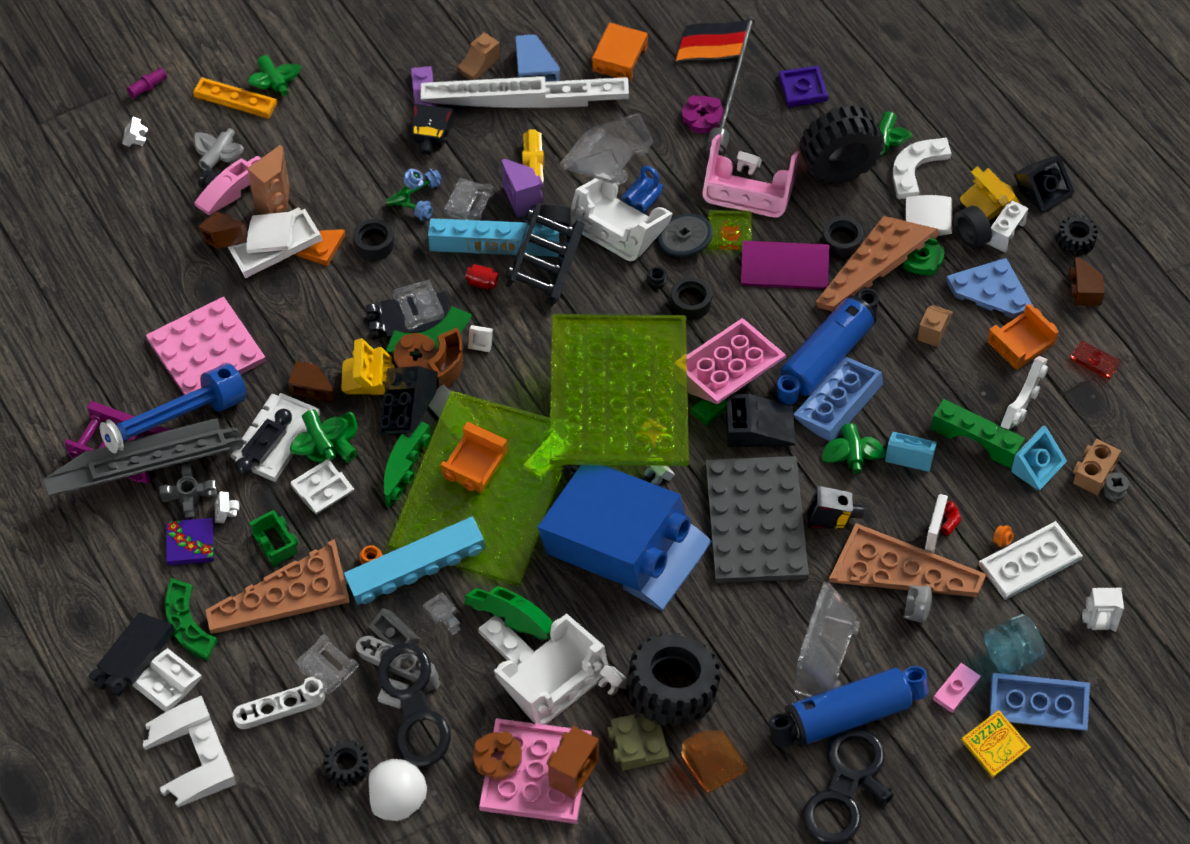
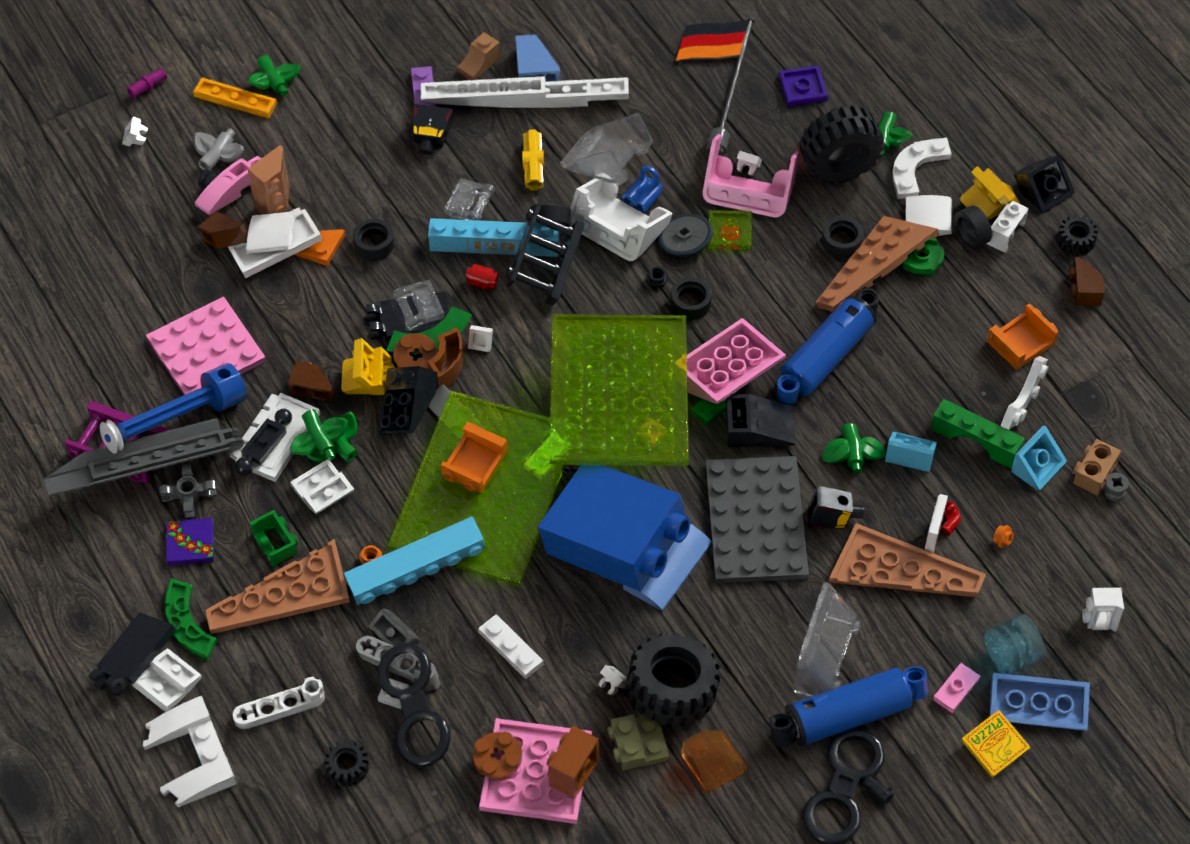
white tile [214,491,239,524] -> none
clear plate [295,634,359,695] -> none
white cylinder [369,759,427,821] -> none
green slope [384,422,432,508] -> none
medium blue plant [386,169,442,221] -> none
clear plate [423,592,460,635] -> none
green slope [464,586,553,639] -> none
white windscreen [494,614,608,725] -> none
medium lavender slope [501,159,544,218] -> none
orange panel [592,23,648,81] -> none
white tile [644,455,675,485] -> none
magenta plate [682,96,724,133] -> none
magenta slope [741,241,829,290] -> none
medium blue slope [793,357,883,442] -> none
light grey hair [903,585,932,623] -> none
medium nougat slope [917,305,953,347] -> none
medium blue plate [946,258,1033,318] -> none
white tile [978,521,1083,600] -> none
clear red plate [1070,340,1121,380] -> none

